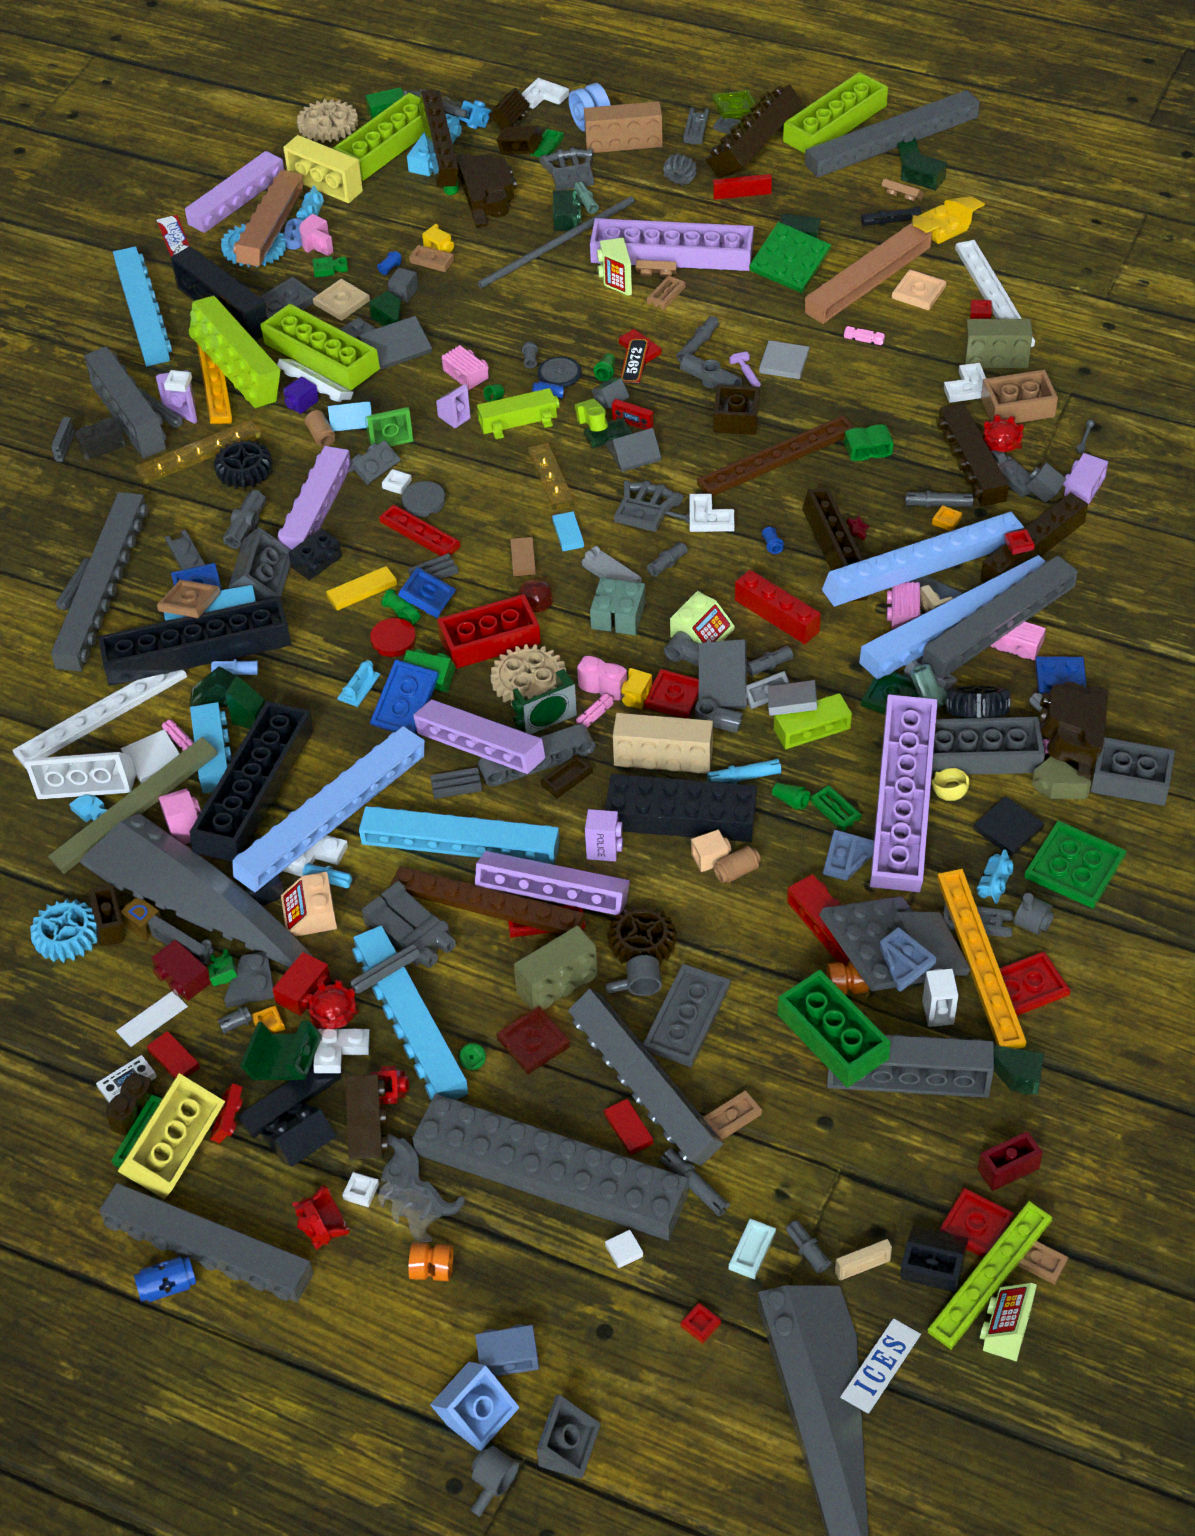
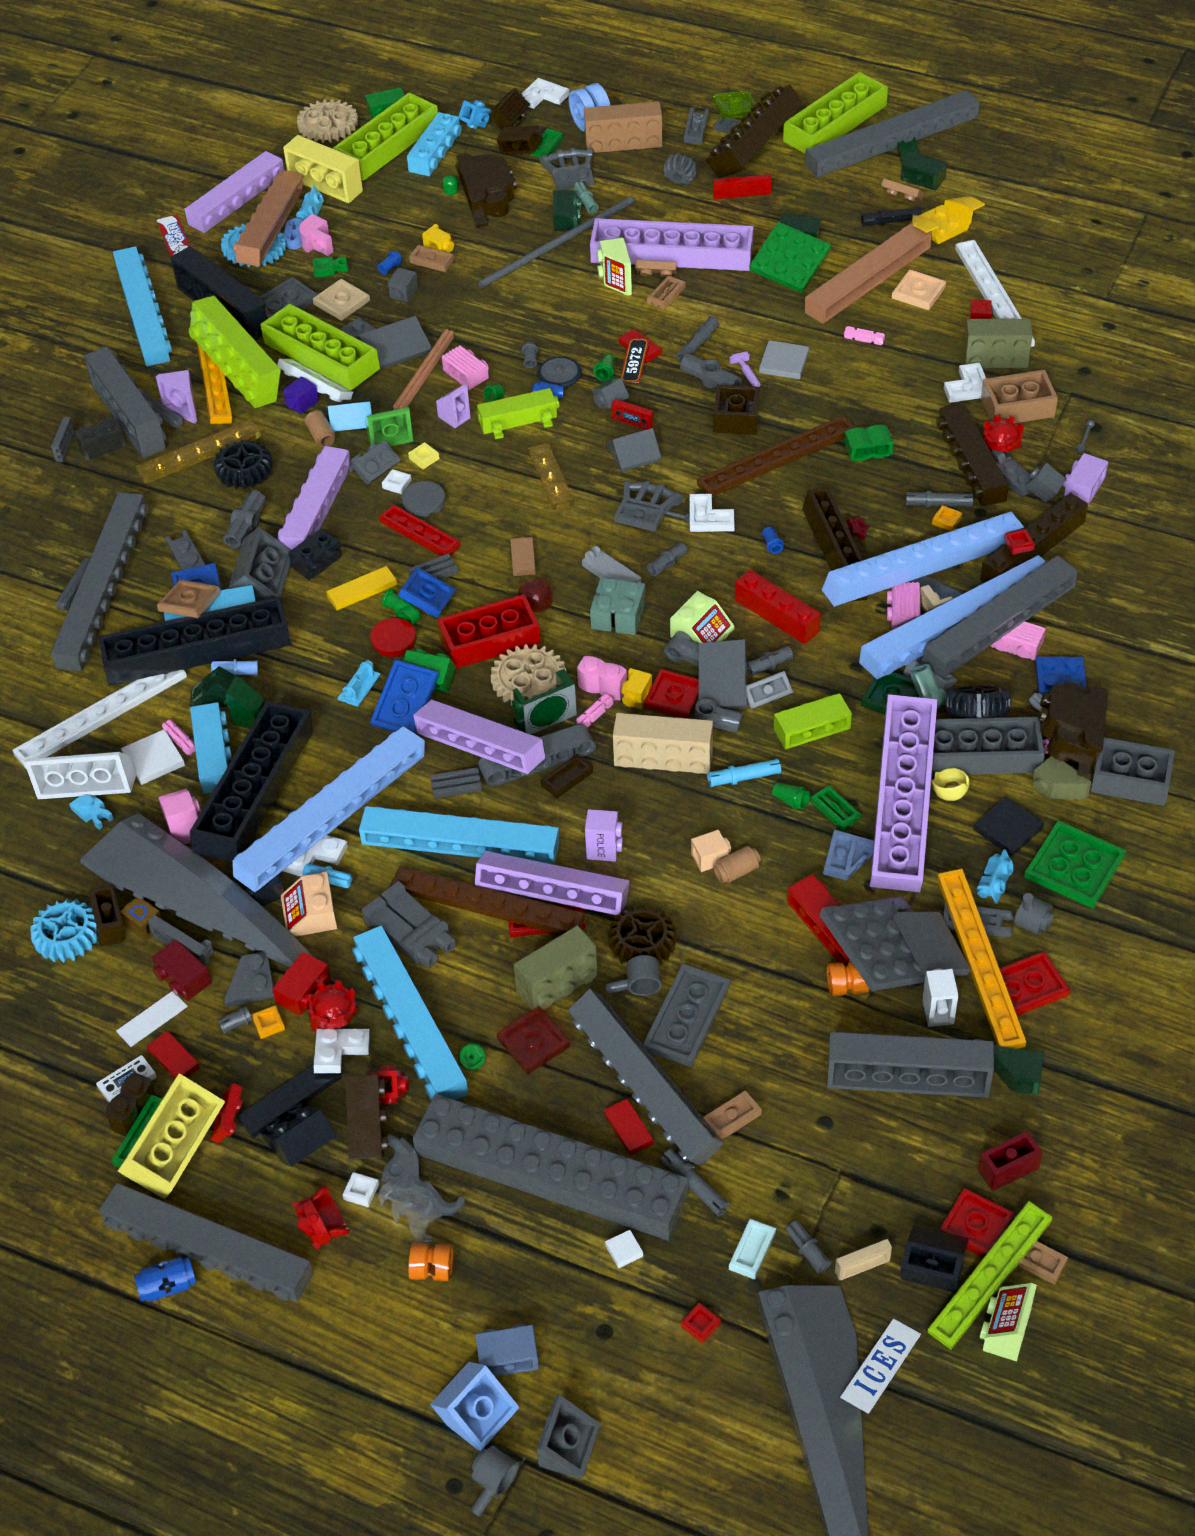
olive tile [48,737,218,874] -> none
white tile [164,370,192,392] -> none
green plate [208,949,238,987] -> none
dark green panel [240,1021,322,1080] -> none
dark grey axle [350,944,420,994] -> none
dark green slope [369,291,403,326] -> none
dark grey piece [403,89,468,118] -> none
dark brown brick [419,90,458,187] -> none
medium azure tile [552,511,584,552] -> none
lime leg [575,398,608,431] -> none
clear green tile [584,418,631,449] -> none
black brick [605,774,757,842] -> none
light grey tile [768,680,817,716] -> none
green brick [777,970,891,1088] -> none
sand blue wing [880,927,936,992] -> none
none -> nougat axle [393,329,454,410]
none -> light yellow plate [408,442,439,469]

